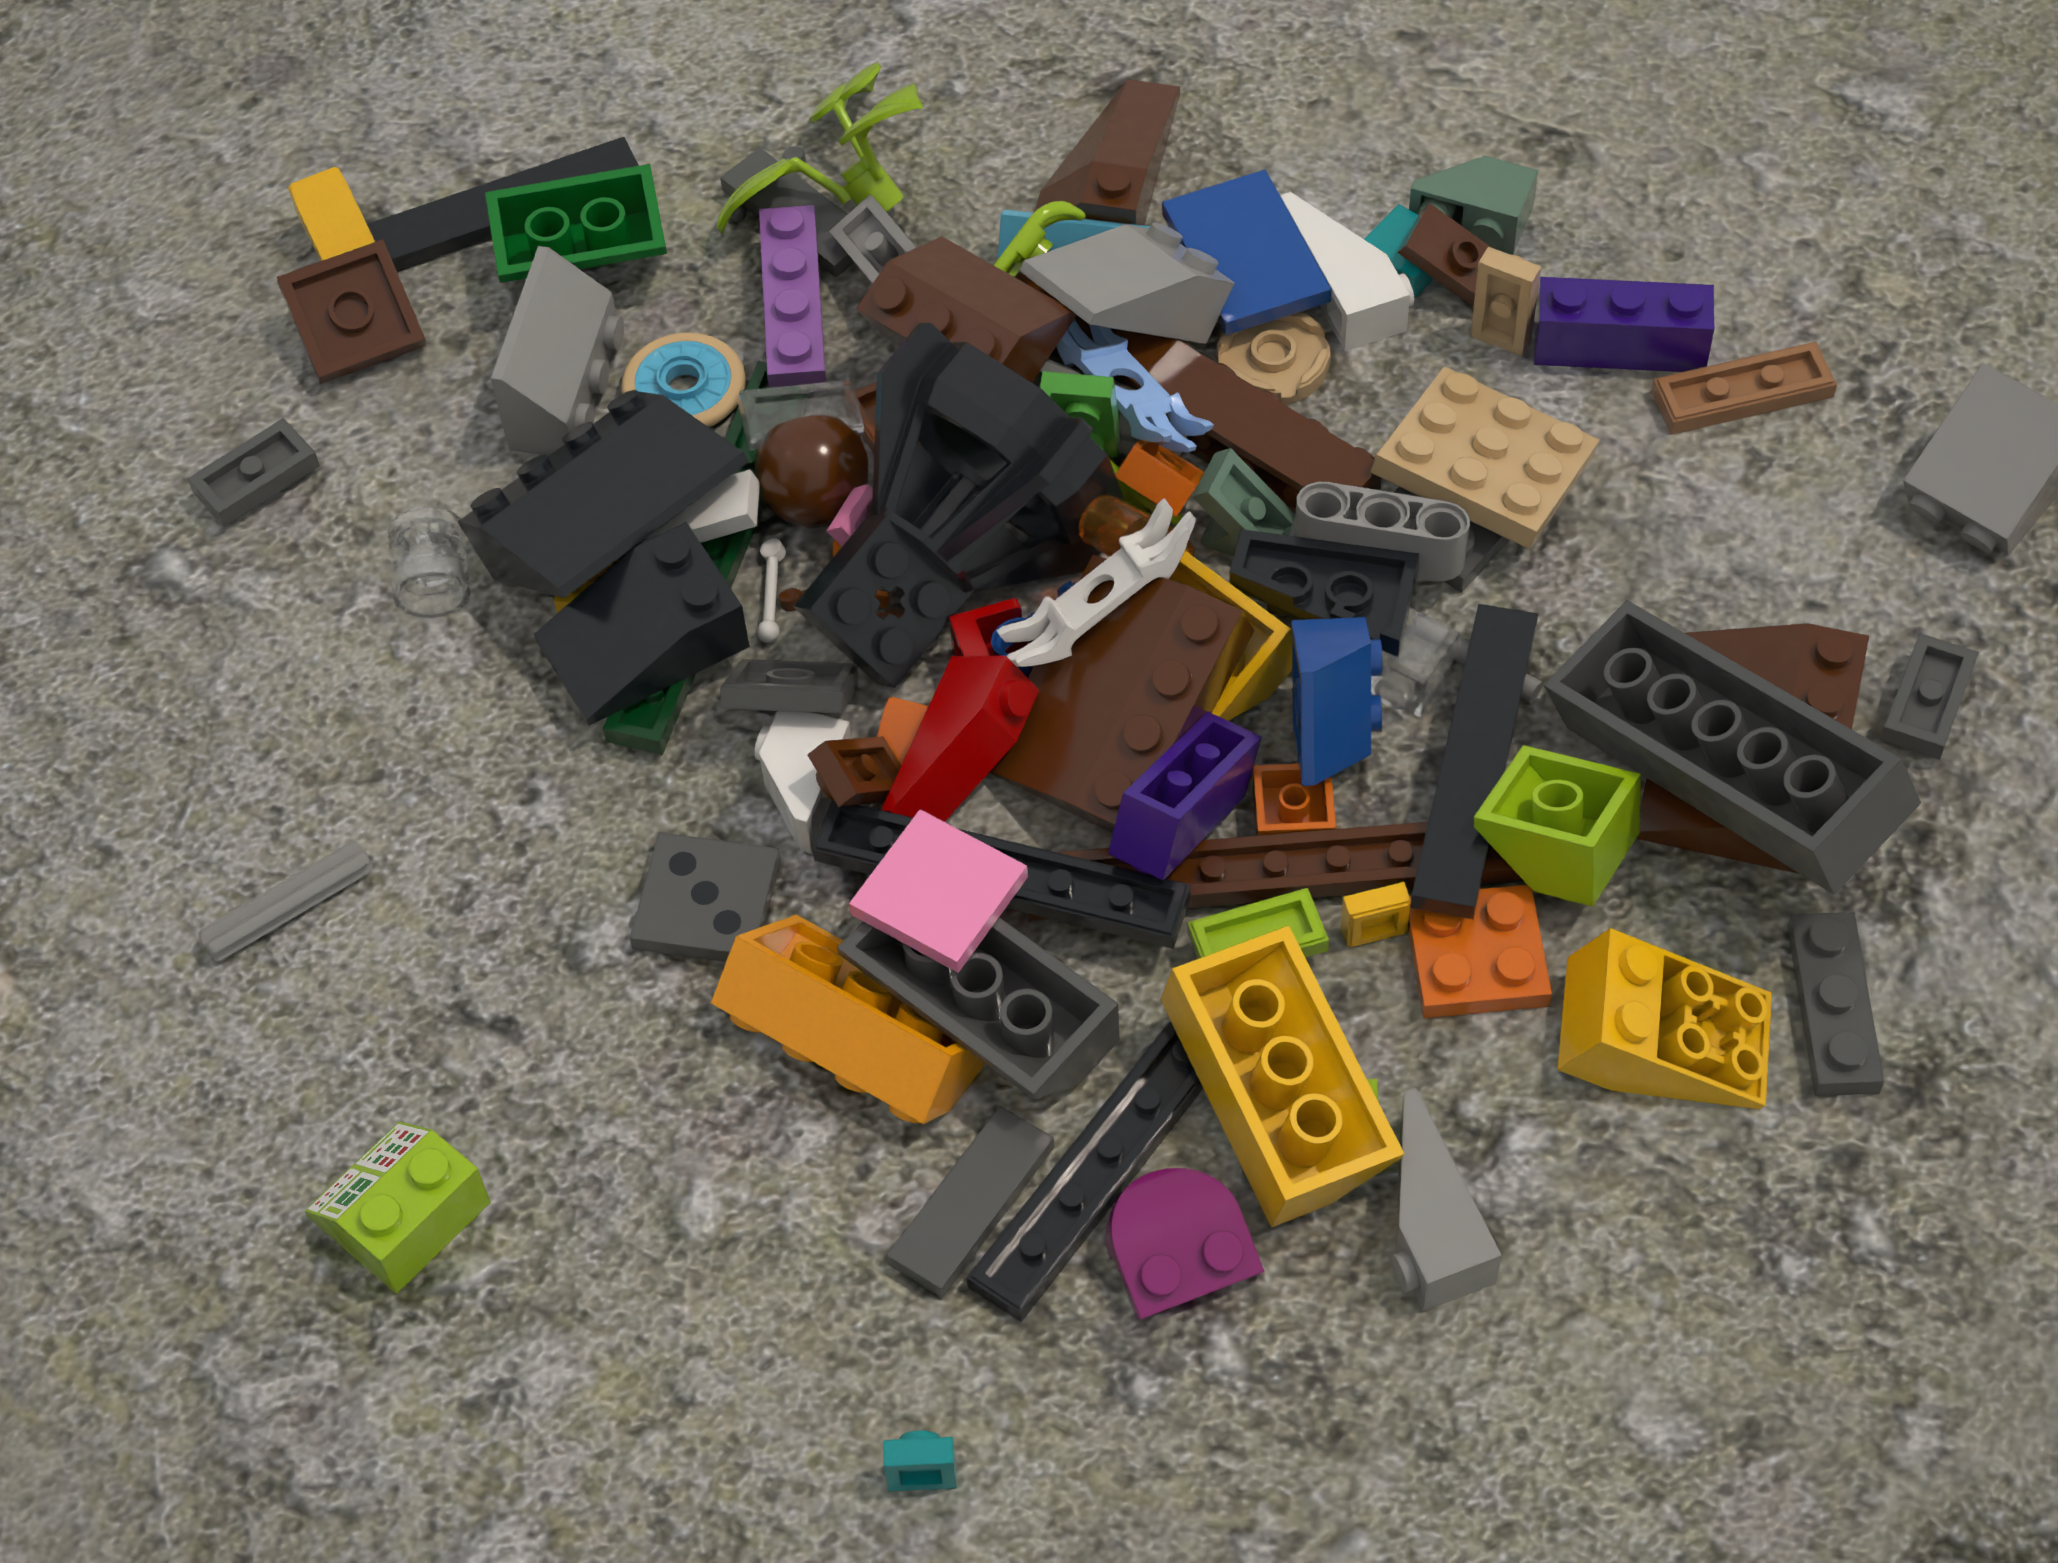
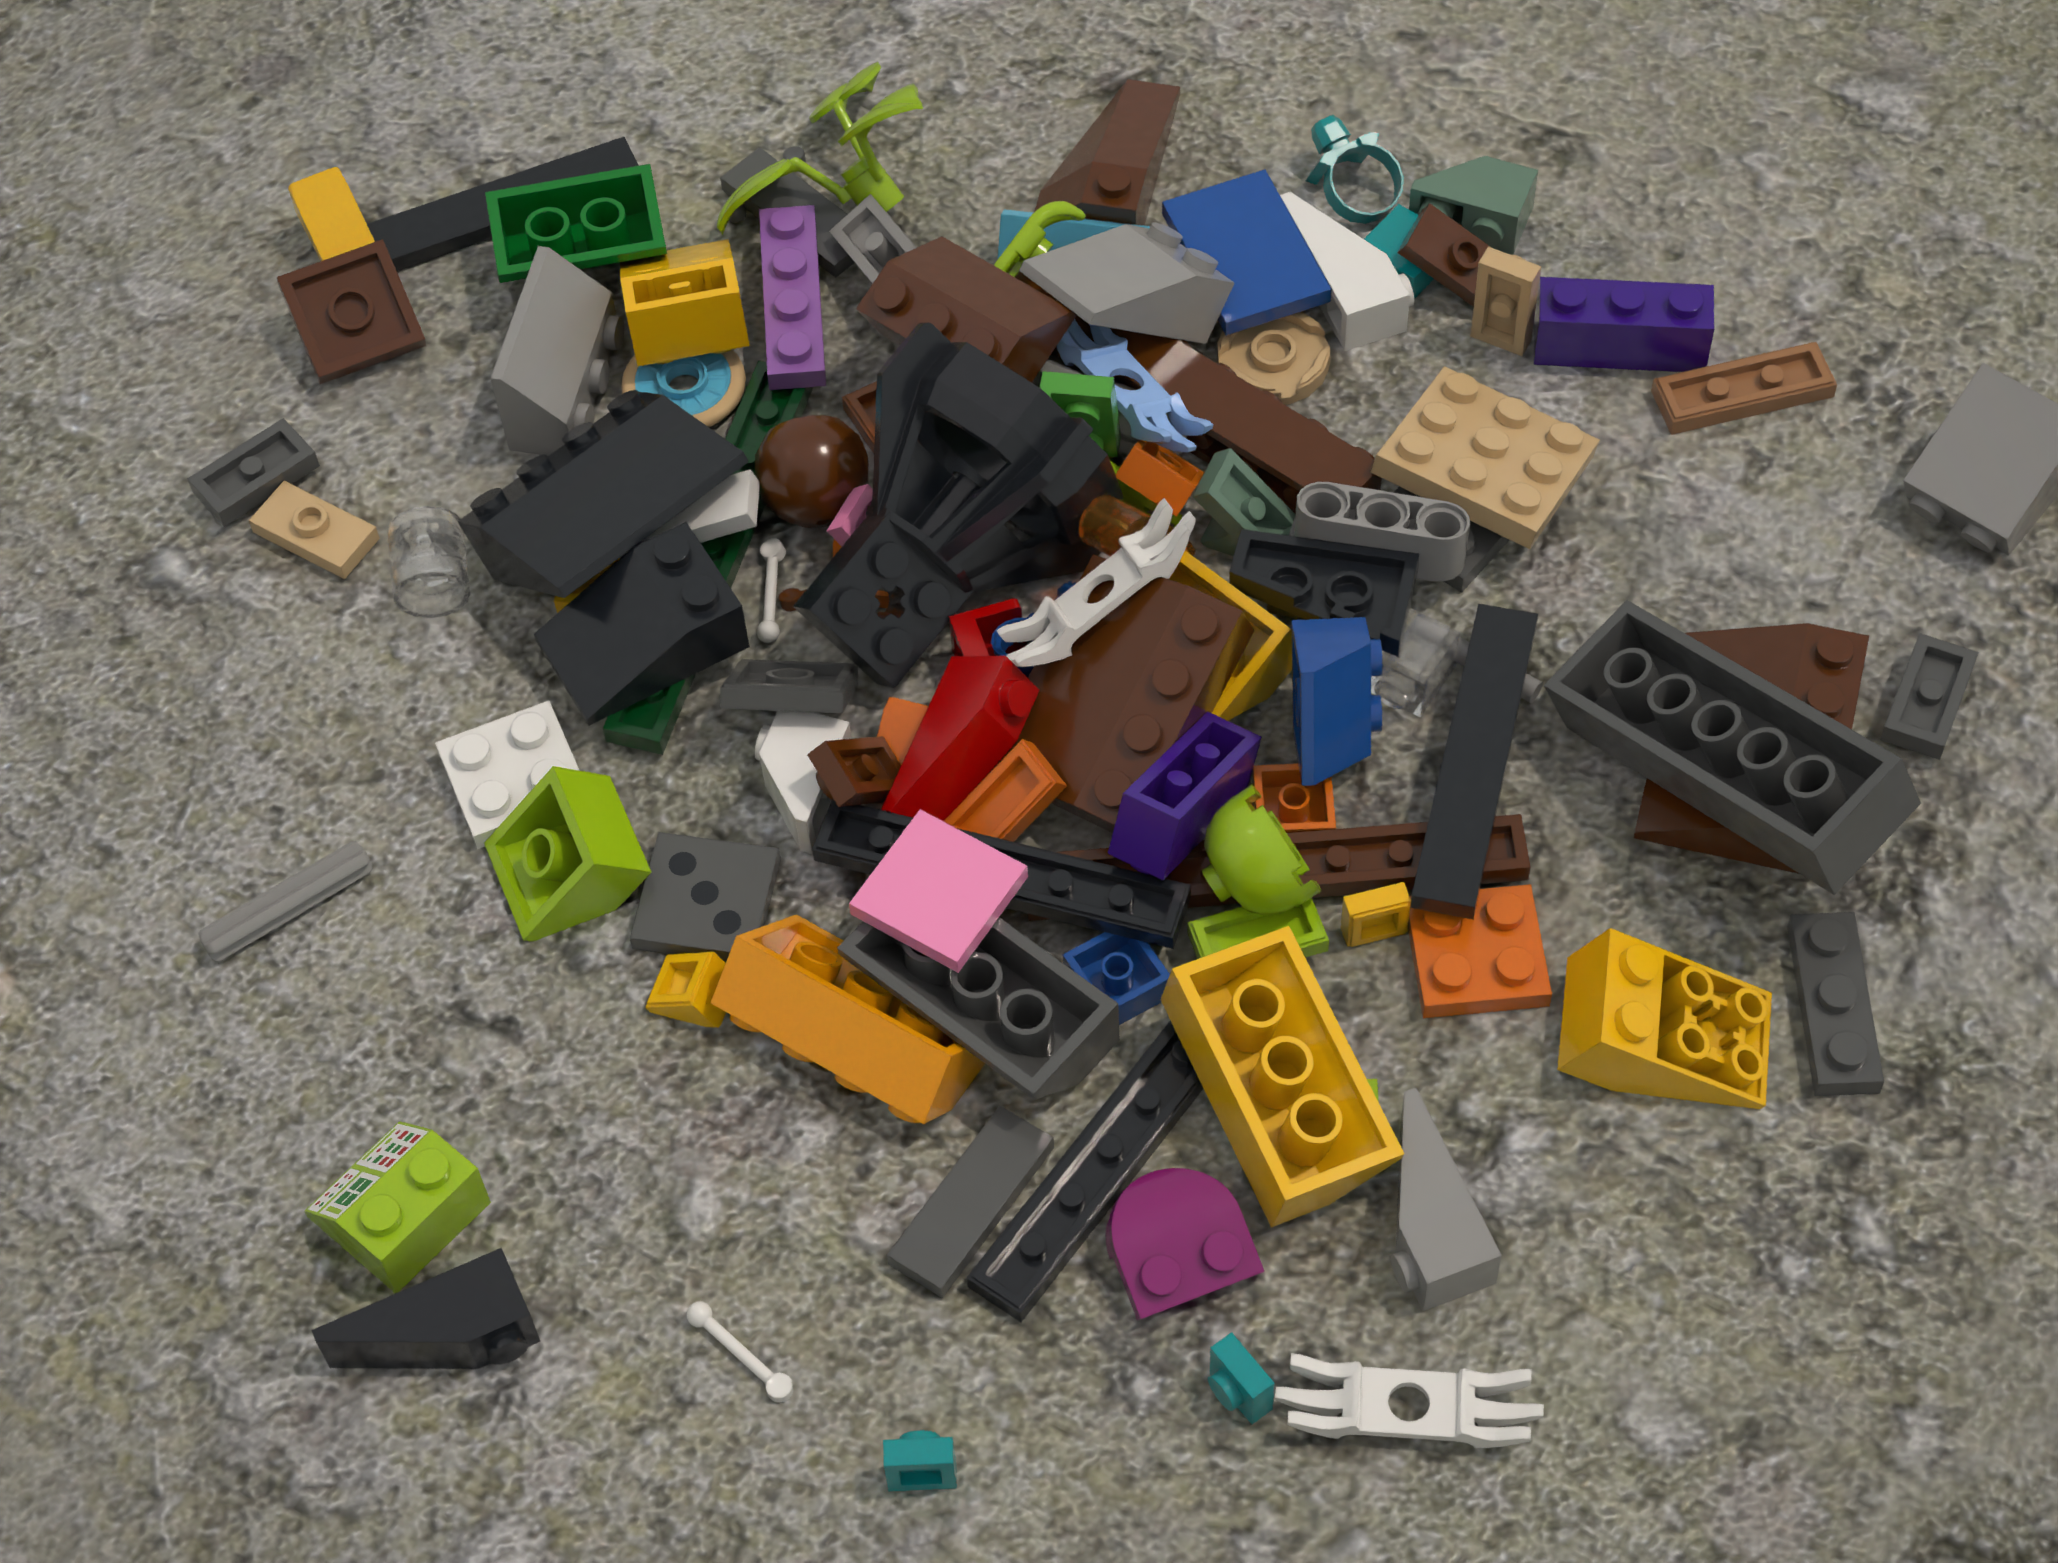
clear tile [738,380,864,450] -> none
lime slope [1474,745,1641,907] -> none
none -> tan plate [249,480,380,579]
none -> black slope [311,1247,541,1369]
none -> white plate [435,700,580,850]
none -> lime slope [484,766,651,942]
none -> yellow slope [620,239,750,367]
none -> yellow slope [645,952,726,1028]
none -> white hinge [686,1301,793,1403]
none -> orange tile [944,739,1067,842]
none -> blue piece [1062,932,1170,1025]
none -> lime cylinder [1201,785,1321,915]
none -> teal plate [1208,1332,1275,1425]
none -> white piece [1275,1353,1544,1449]
none -> teal piece [1305,115,1404,224]

